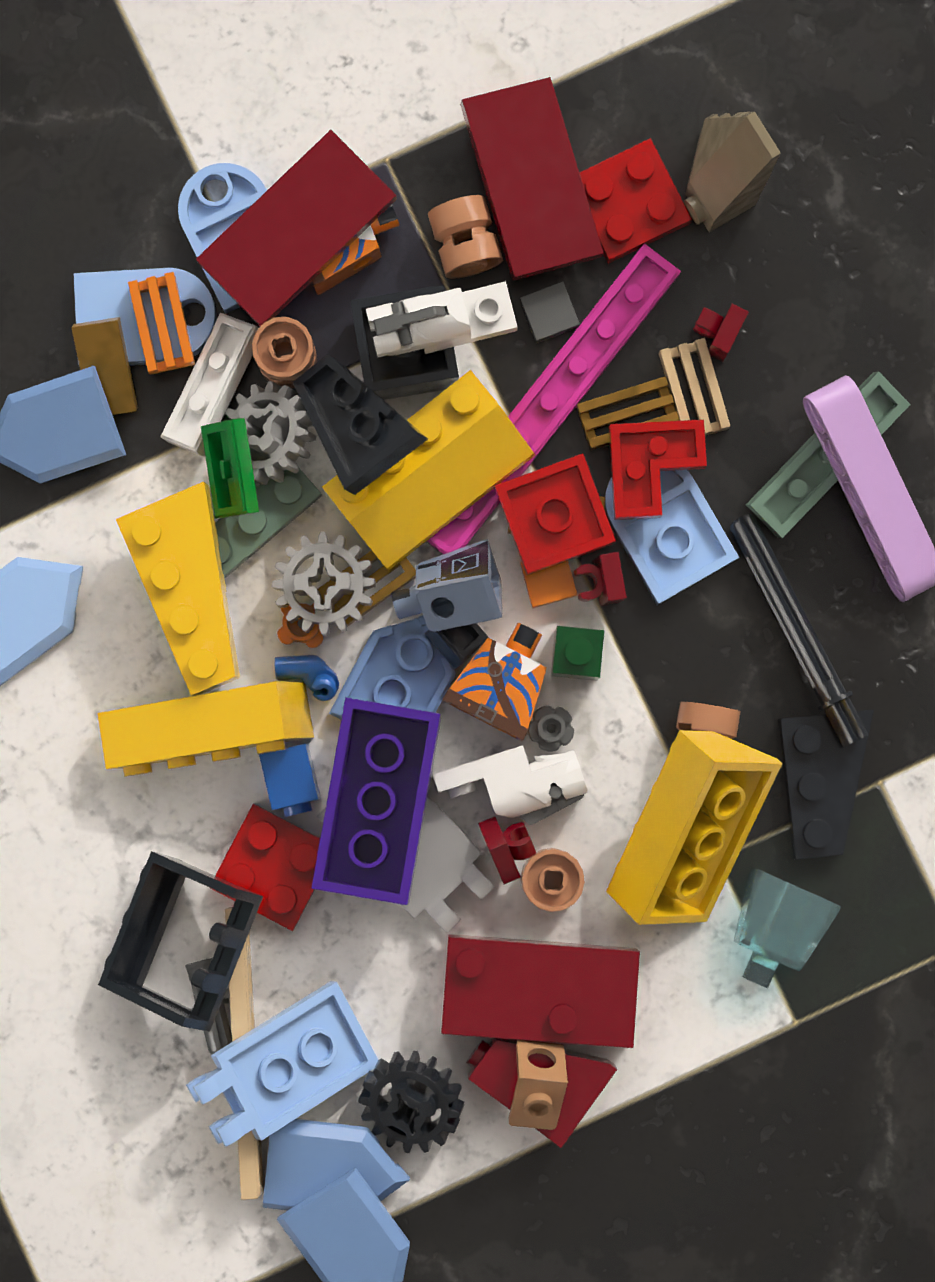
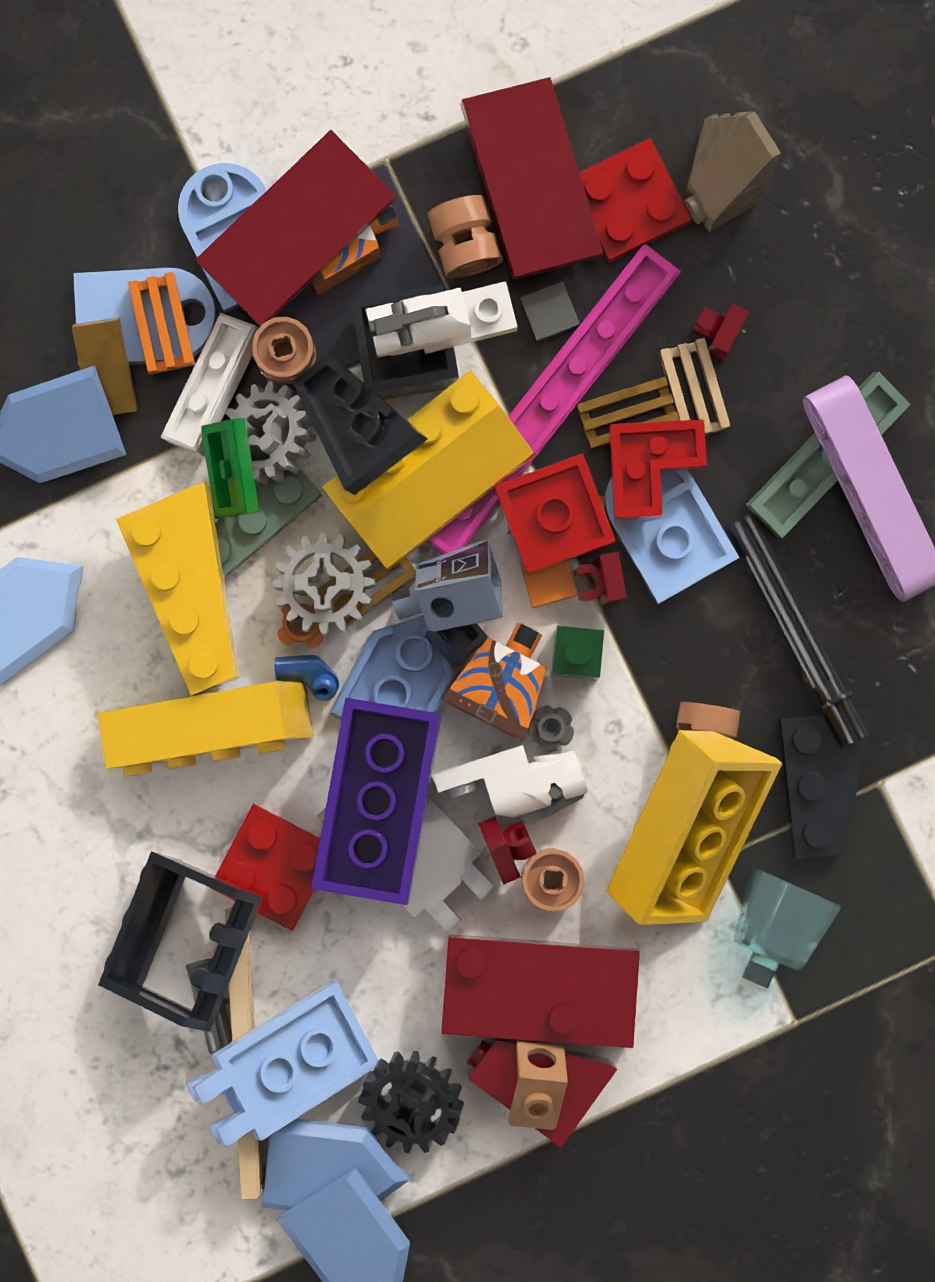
blue brick [259,744,321,817] -> none

